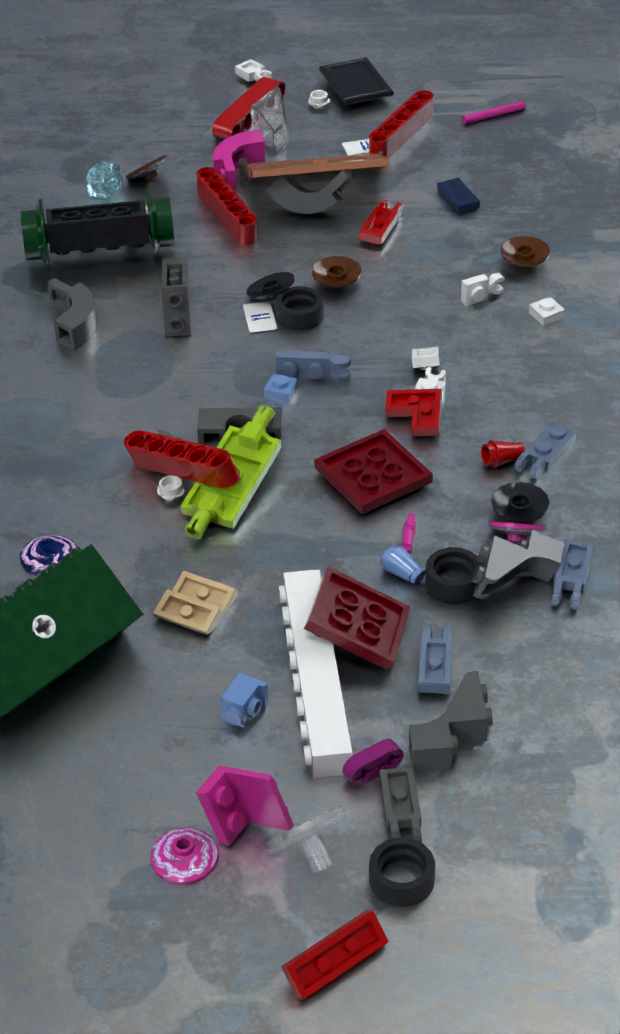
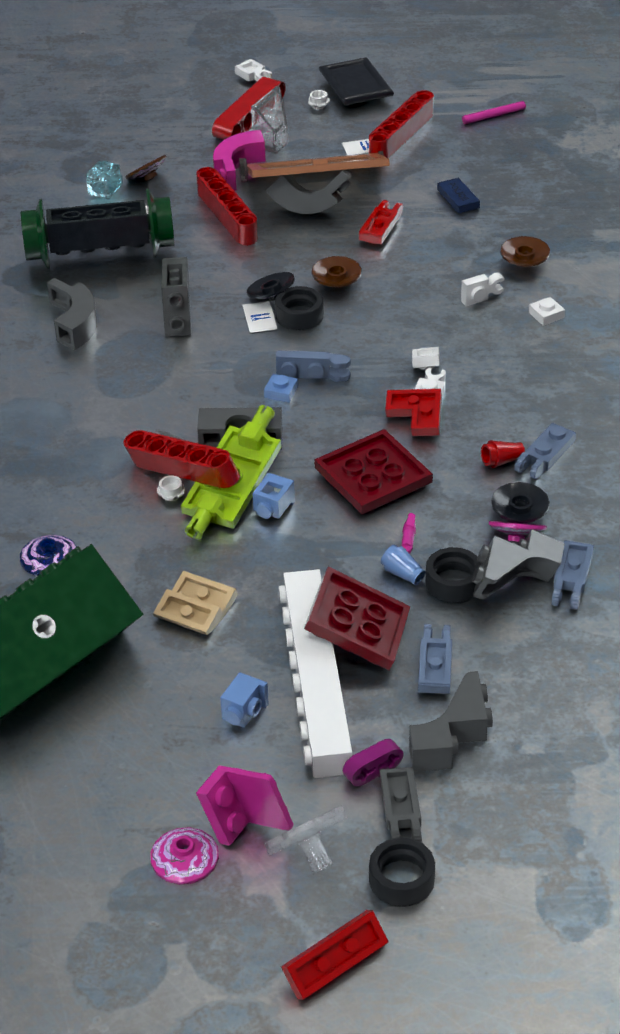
none -> medium blue brick [252,473,295,519]

